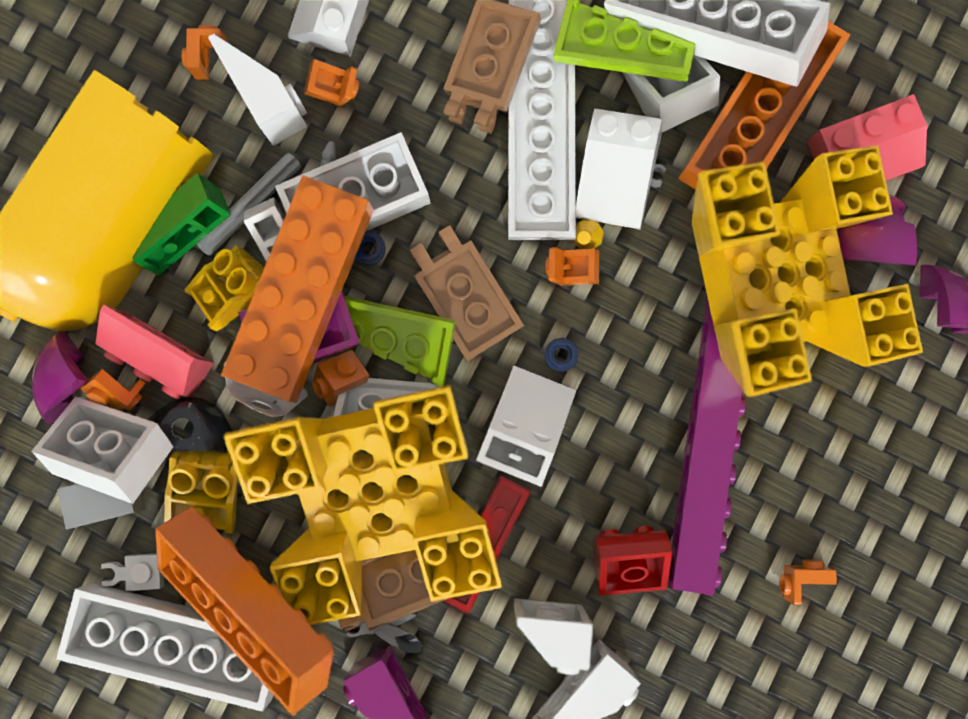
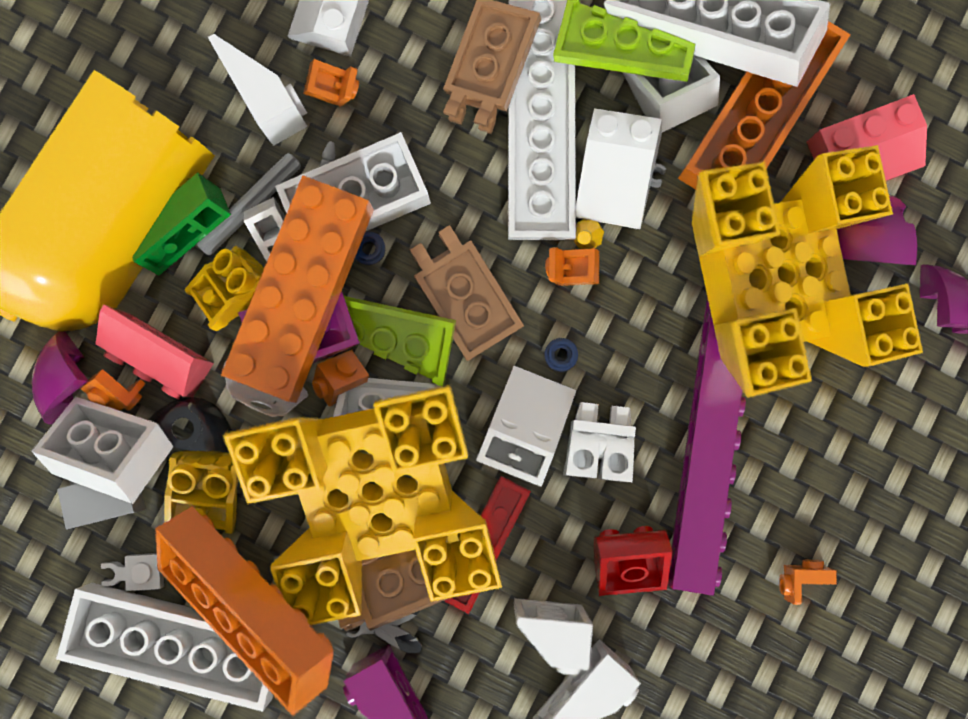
orange bracket [182,25,228,80] -> none
none -> white hips [563,402,636,482]

